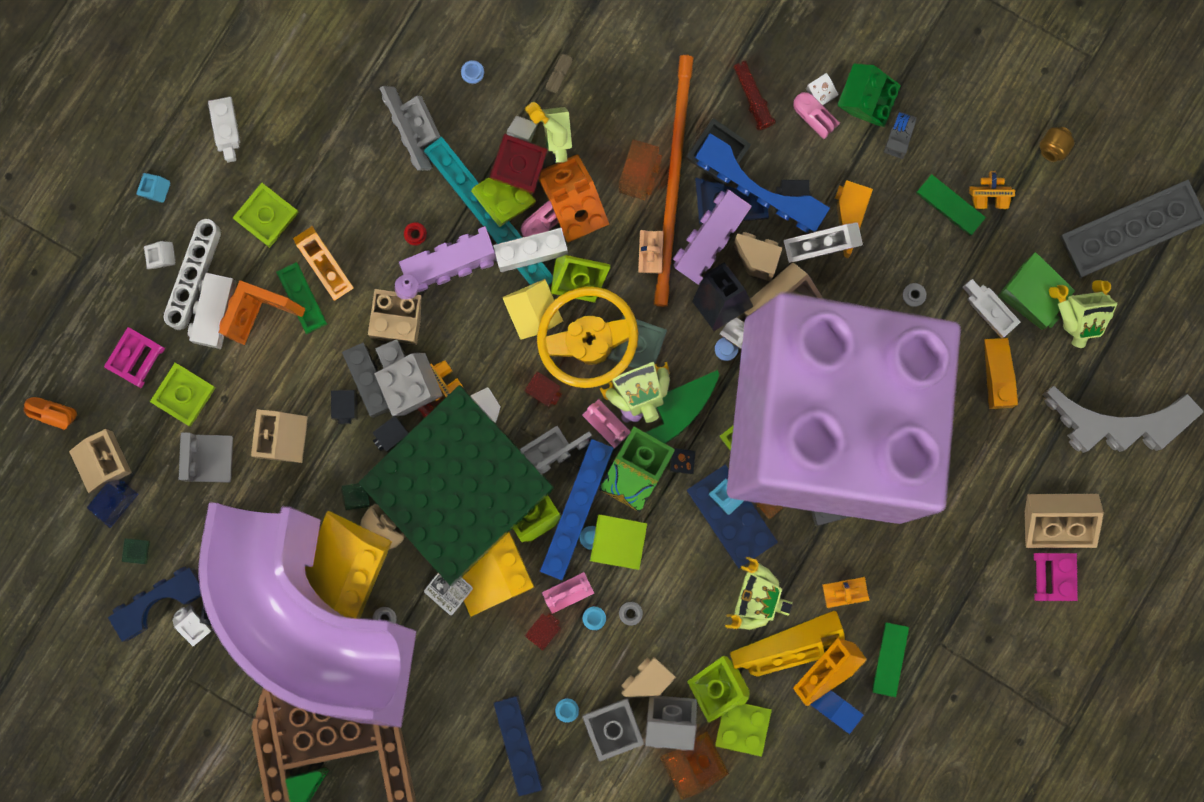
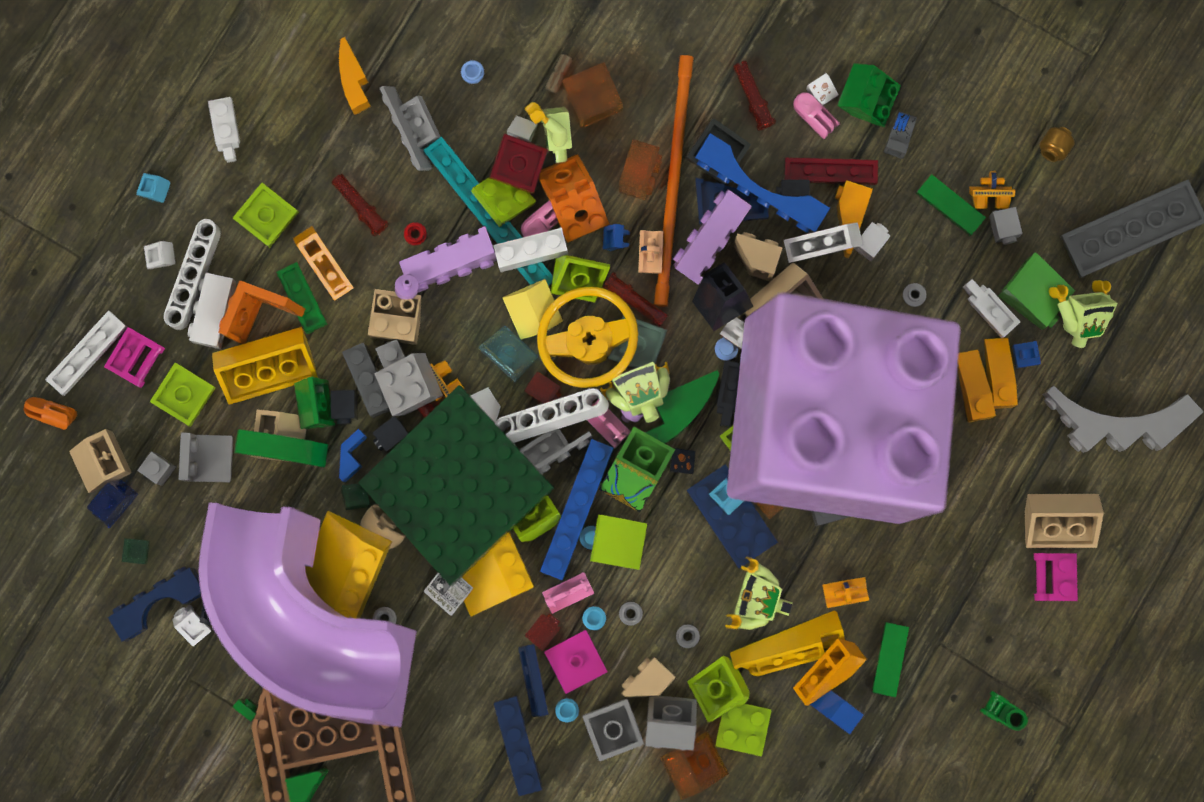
none -> white plate [45,311,127,396]
none -> light grey brick [137,451,176,486]
none -> yellow slope [212,327,318,405]
none -> green plate [233,698,258,722]
none -> green slope [234,429,329,468]
none -> green slope [294,377,335,429]
none -> clear red pin [331,174,389,237]
none -> light orange slope [339,37,371,115]
none -> blue slope [339,429,368,483]
none -> clear light blue slope [479,326,539,383]
none -> white beam [495,388,609,443]
none -> dark blue tile [518,644,548,717]
none -> dark pink plate [544,630,608,694]
none -> clear orange brick [562,62,623,128]
none -> clear red pin [602,272,668,327]
none -> blue tile [603,224,630,251]
none -> light grey plate [676,625,700,648]
none -> black hinge [716,361,740,428]
none -> dark red plate [784,158,878,185]
none -> white brick [854,222,890,261]
none -> light orange slope [957,350,996,423]
none -> green piece [979,691,1028,731]
none -> light grey brick [989,207,1023,245]
none -> blue tile [1012,341,1041,369]

